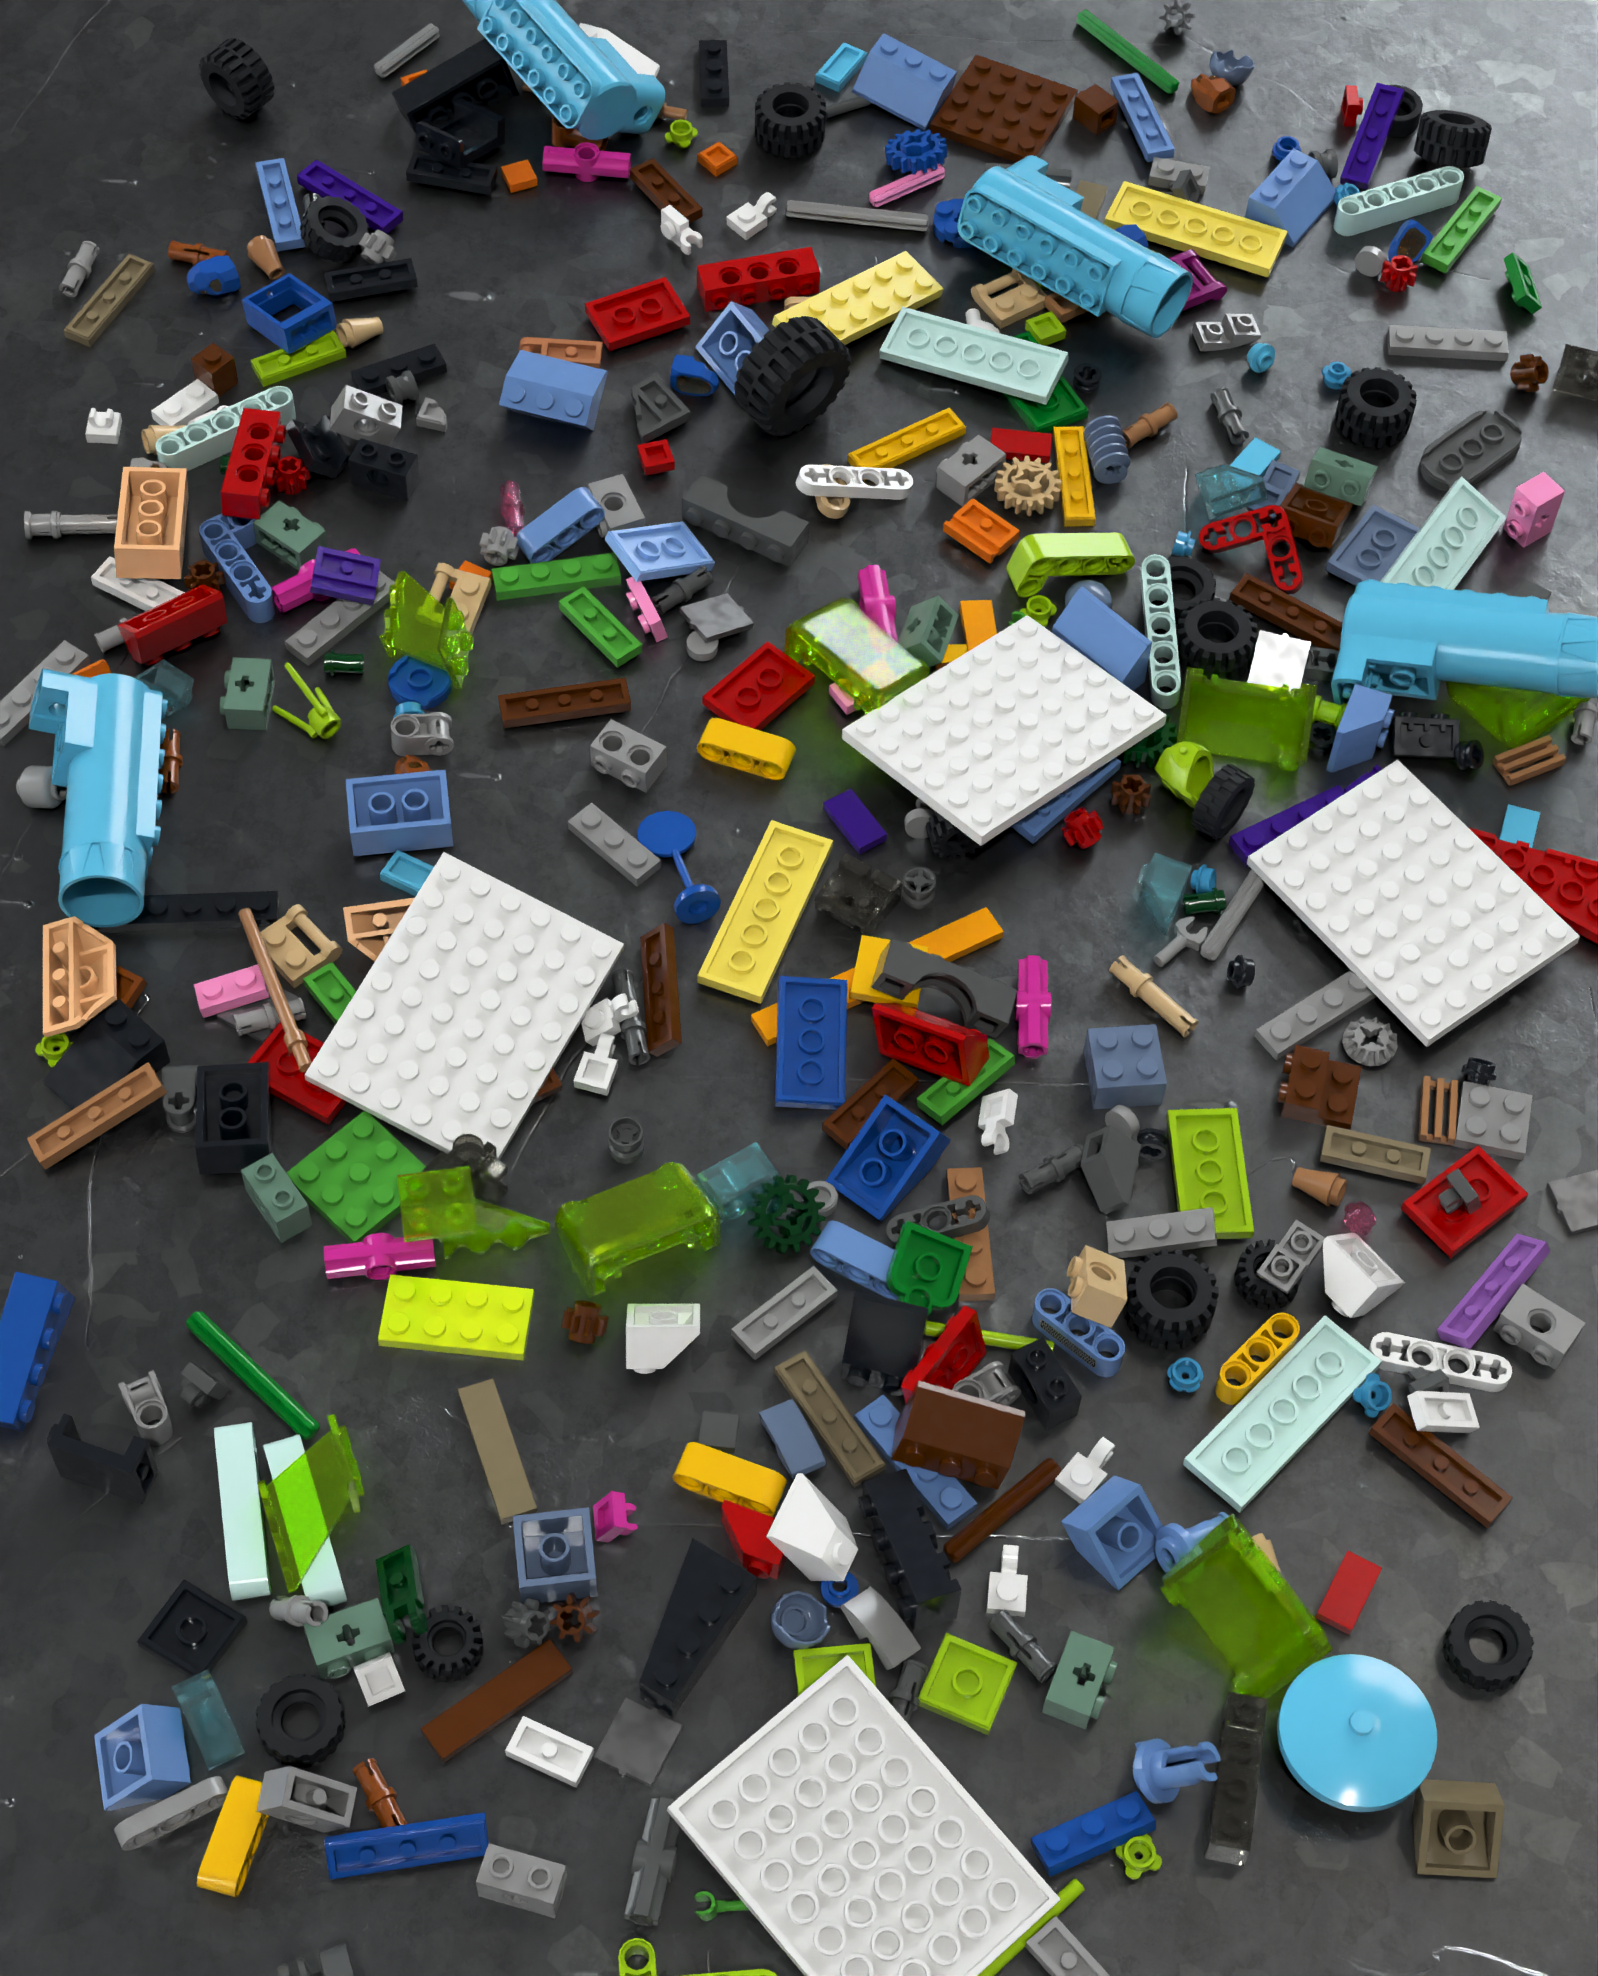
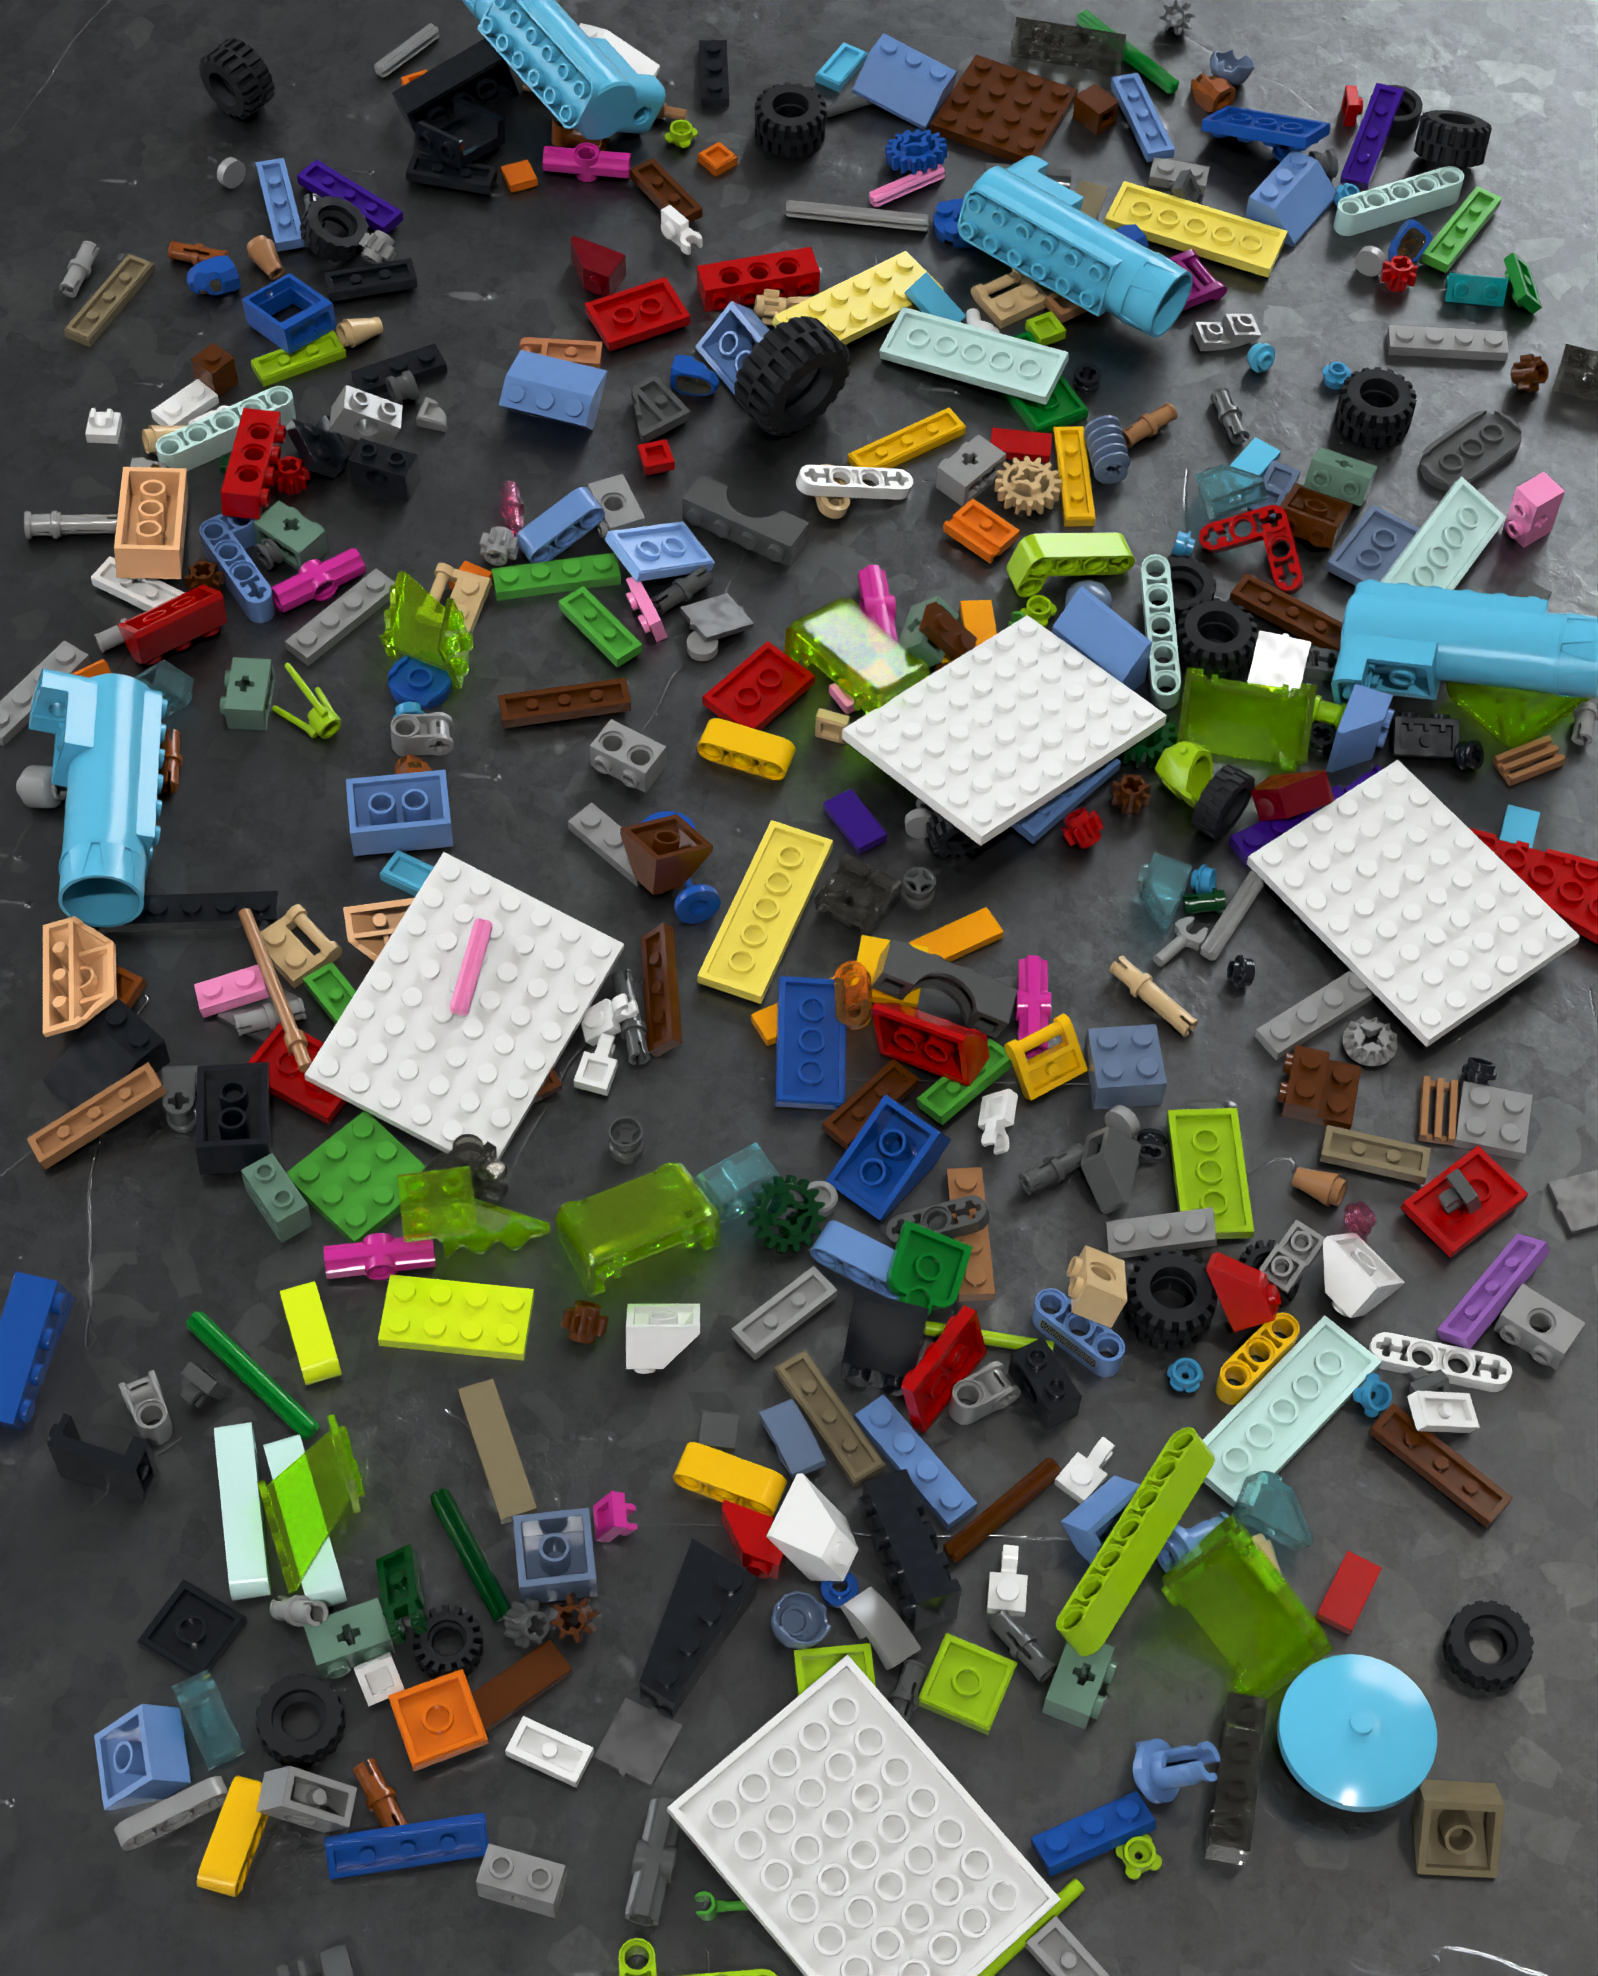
lime plate [35,1033,73,1068] -> none
dark purple plate [310,546,381,606] -> none
dark green pin [324,650,364,676] -> none
white plate [726,192,777,240] -> none
reddish brown slope [891,1381,1026,1490] -> none
none -> light grey tile [217,157,246,189]
none -> dark grey bush [254,538,283,570]
none -> neon yellow beam [279,1281,342,1386]
none -> orange tile [388,1669,489,1771]
none -> dark green axle [430,1488,511,1622]
none -> bright pink axle [450,918,492,1016]
none -> dark red slope [571,235,626,297]
none -> reddish brown slope [620,814,713,895]
none -> tan gear [754,289,786,326]
none -> tan tile [815,708,850,745]
none -> clear orange plate [834,961,873,1030]
none -> medium azure tile [904,272,966,322]
none -> reddish brown plate [919,601,977,660]
none -> yellow plate [1004,1013,1088,1101]
none -> clear smoke brick [1011,17,1127,74]
none -> lime beam [1056,1427,1215,1657]
none -> blue plate [1201,105,1330,151]
none -> red slope [1206,1252,1281,1332]
none -> clear light blue slope [1231,1471,1313,1551]
none -> dark red slope [1251,770,1335,821]
none -> teal hinge [1444,273,1509,307]

